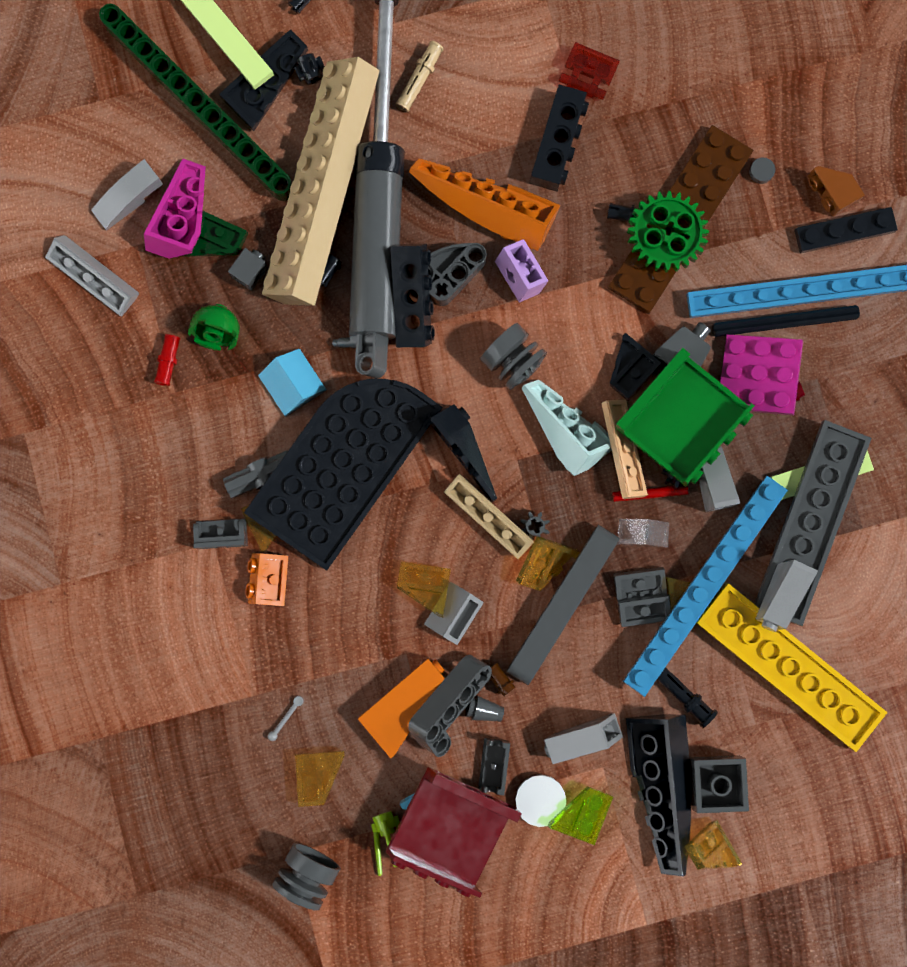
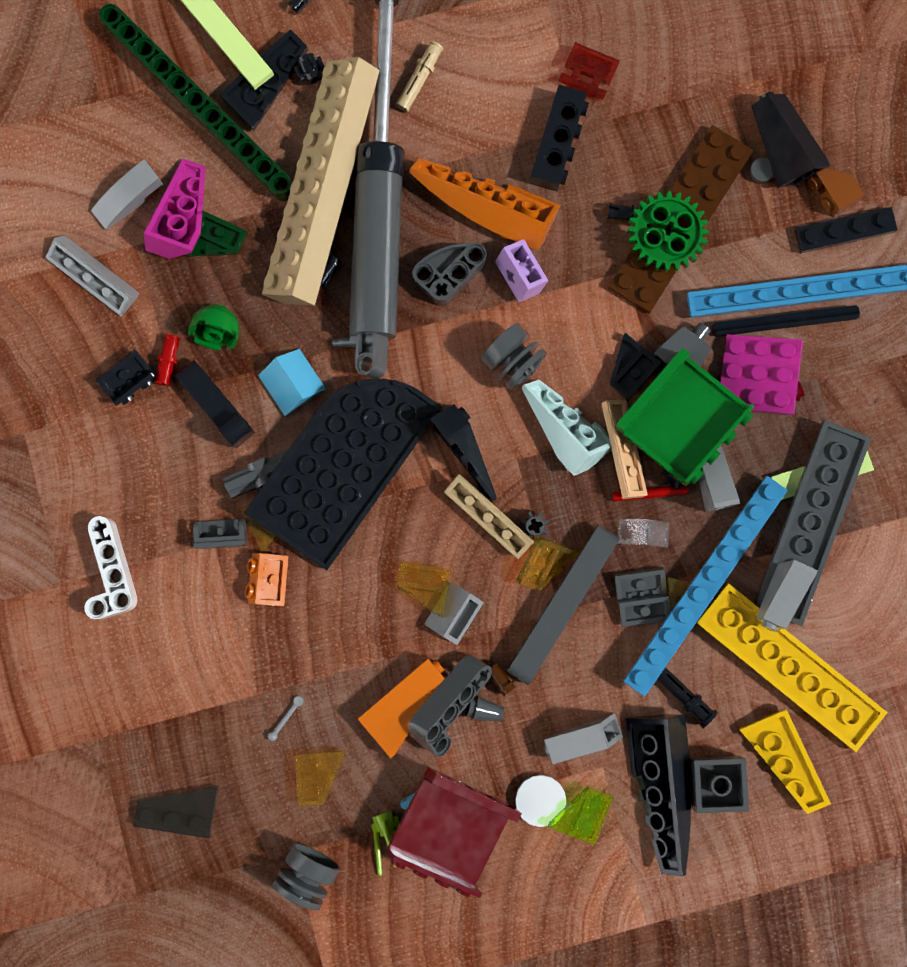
dark grey brick [228,248,269,291] -> none
black brick [391,244,435,348] -> none
dark grey hinge [478,738,510,795] -> none
clear yellow wing [684,820,742,870] -> none
none -> white beam [84,516,137,619]
none -> black bracket [96,349,156,406]
none -> clear smoke wing [133,786,219,838]
none -> black beam [175,360,255,449]
none -> yellow wing [739,708,831,814]
none -> black slope [751,92,830,188]

